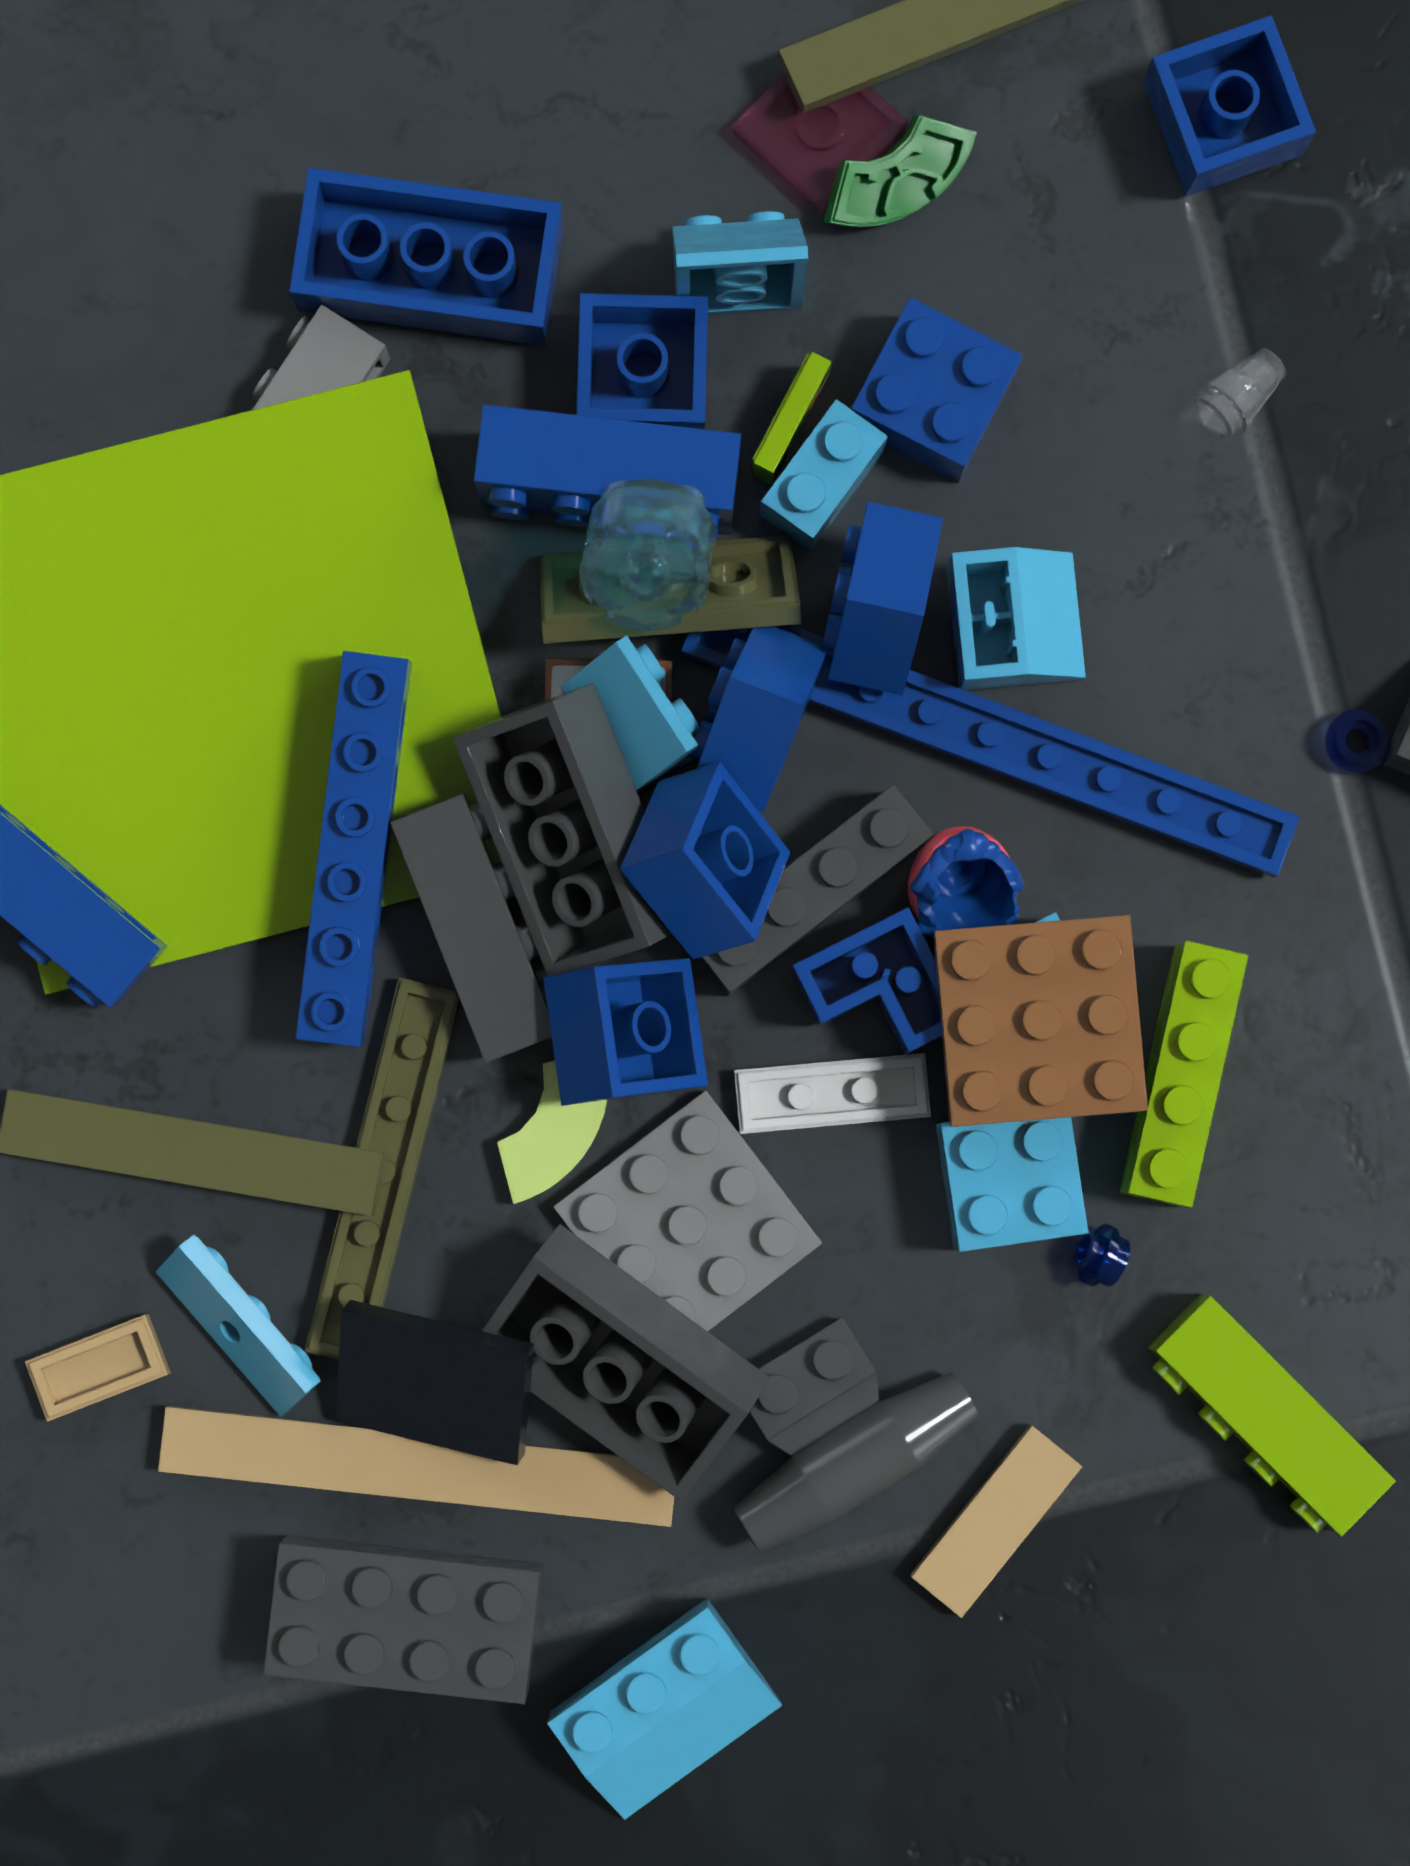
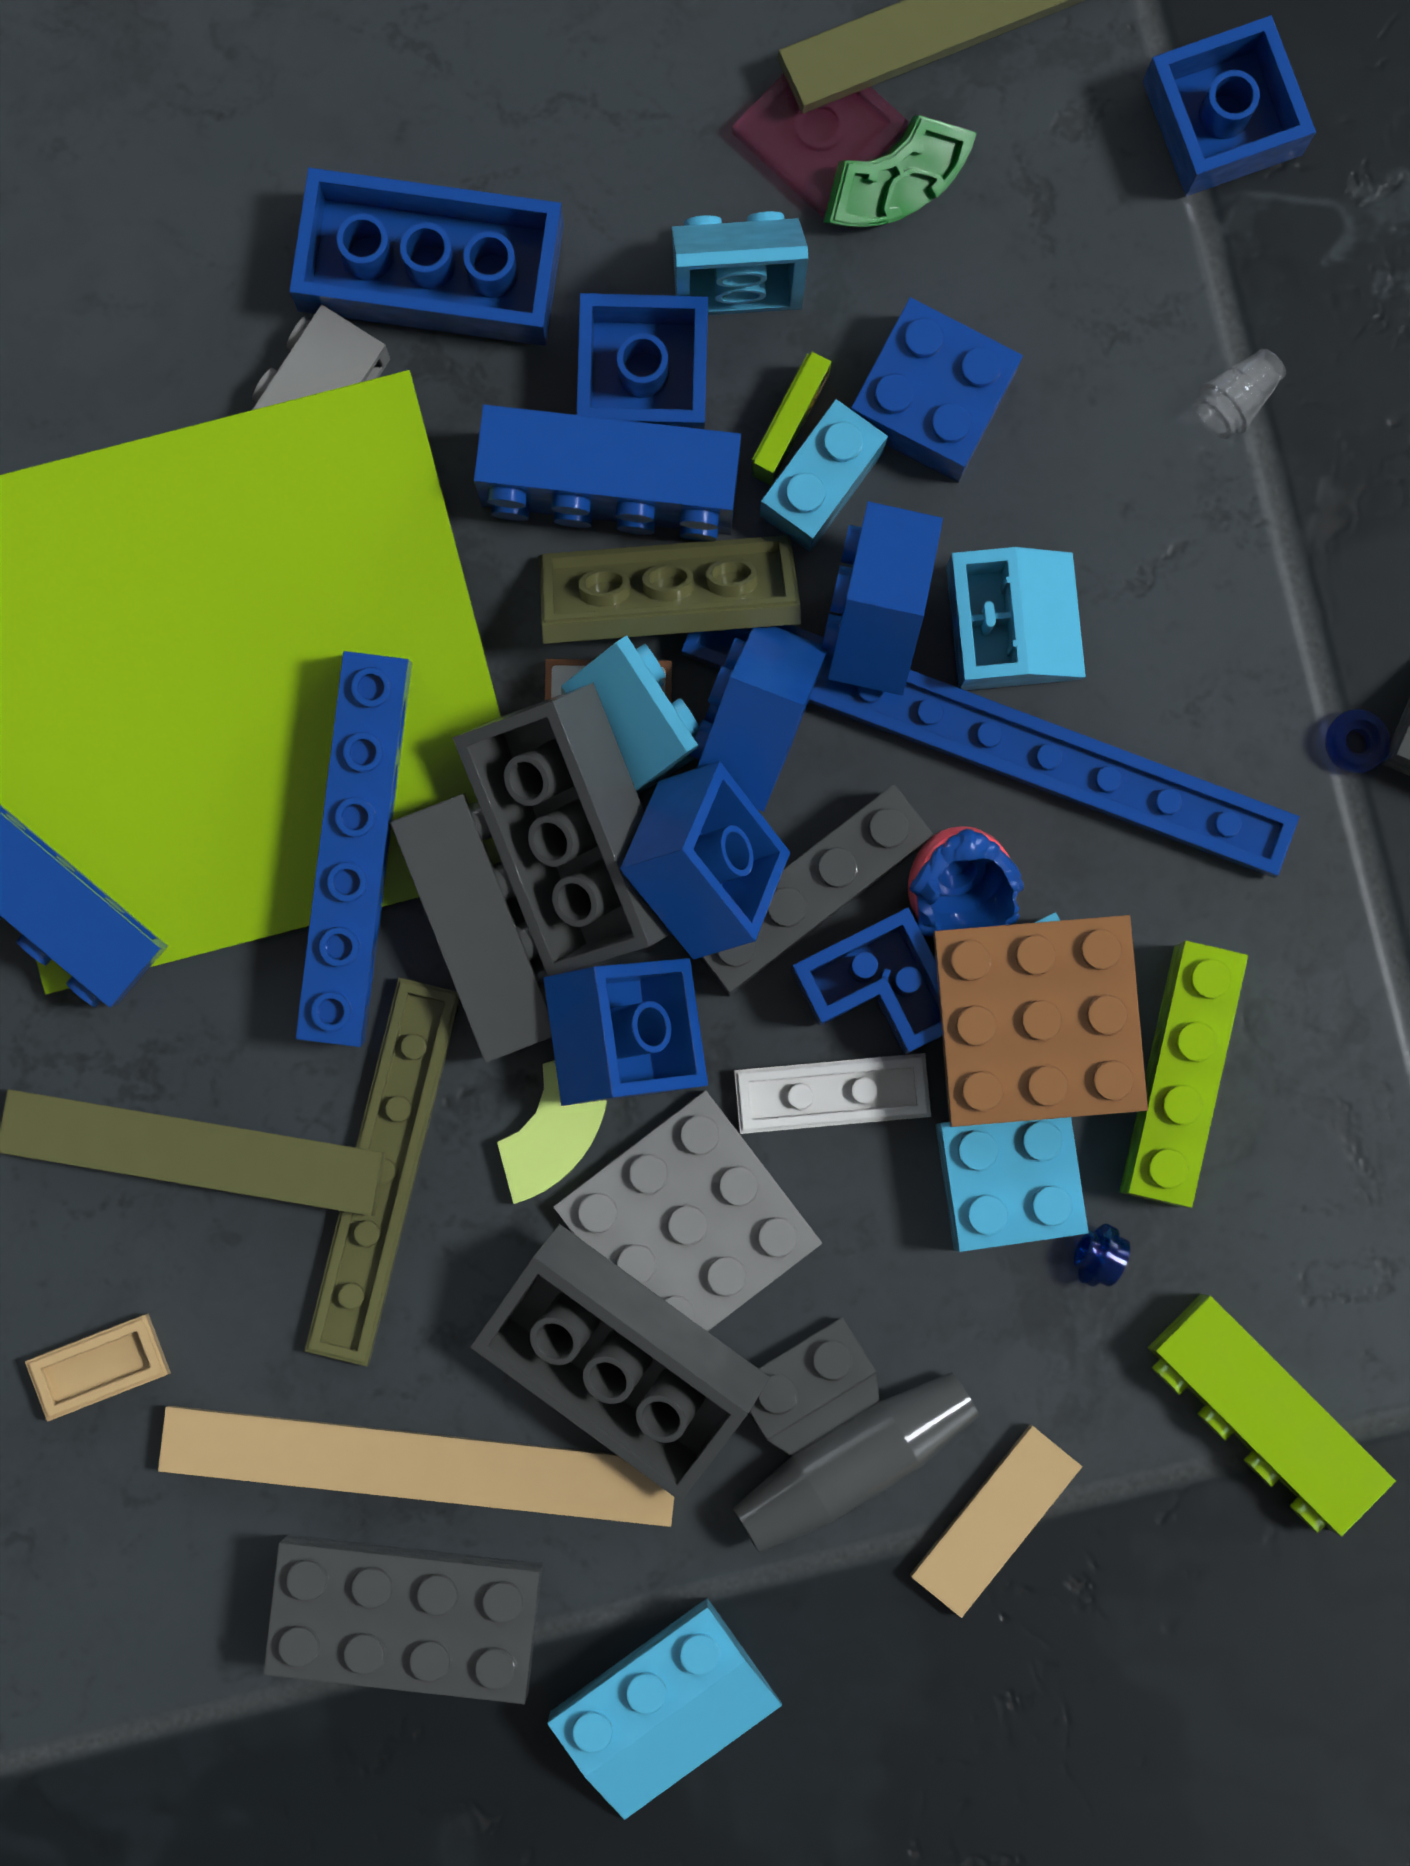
medium azure tile [156,1235,320,1417] -> none
black tile [335,1300,534,1465] -> none
clear light blue brick [579,478,716,631] -> none

